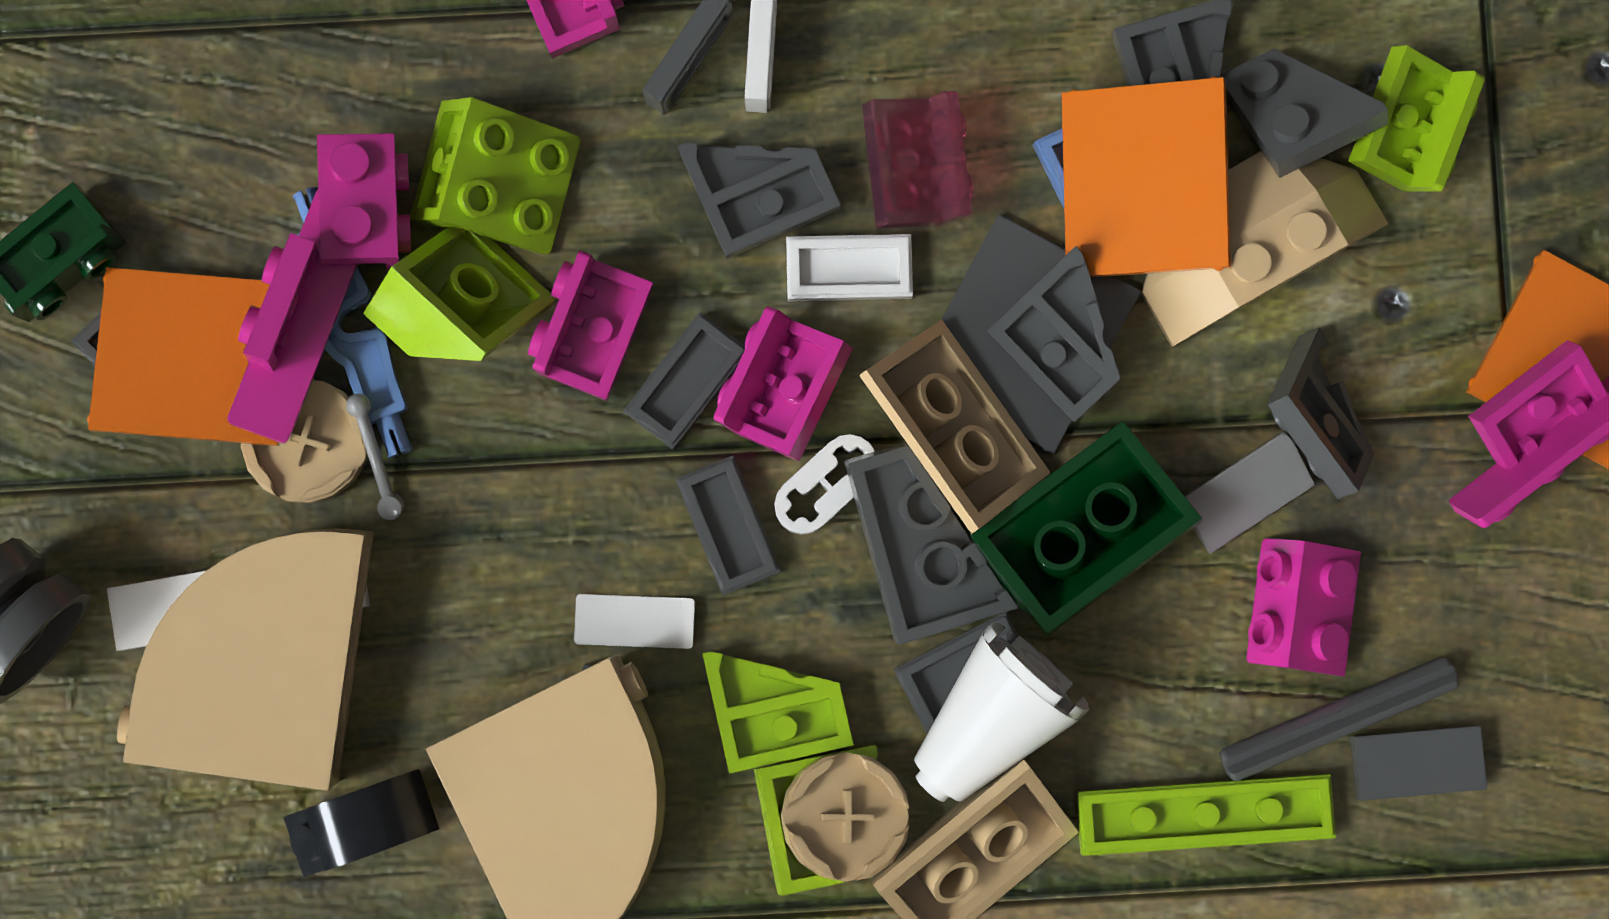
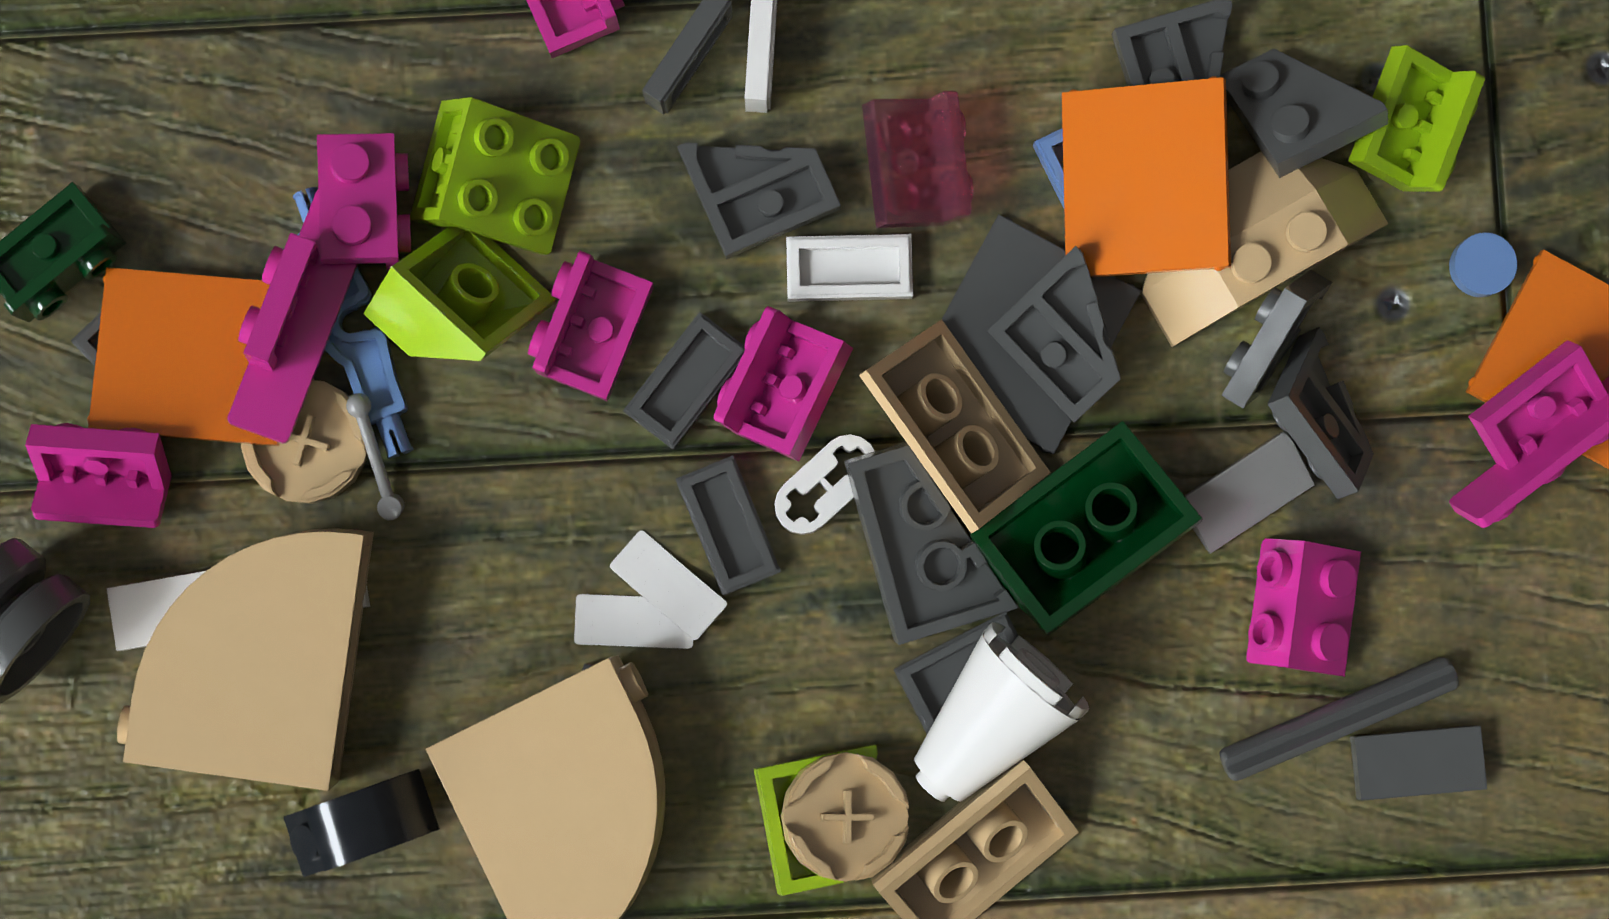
lime wing [702,651,854,774] -> none
lime tile [1076,773,1336,856] -> none
none -> dark pink bracket [25,423,171,528]
none -> white sticker [610,531,727,640]
none -> wing [1221,270,1333,408]
none -> medium blue tile [1449,232,1517,297]

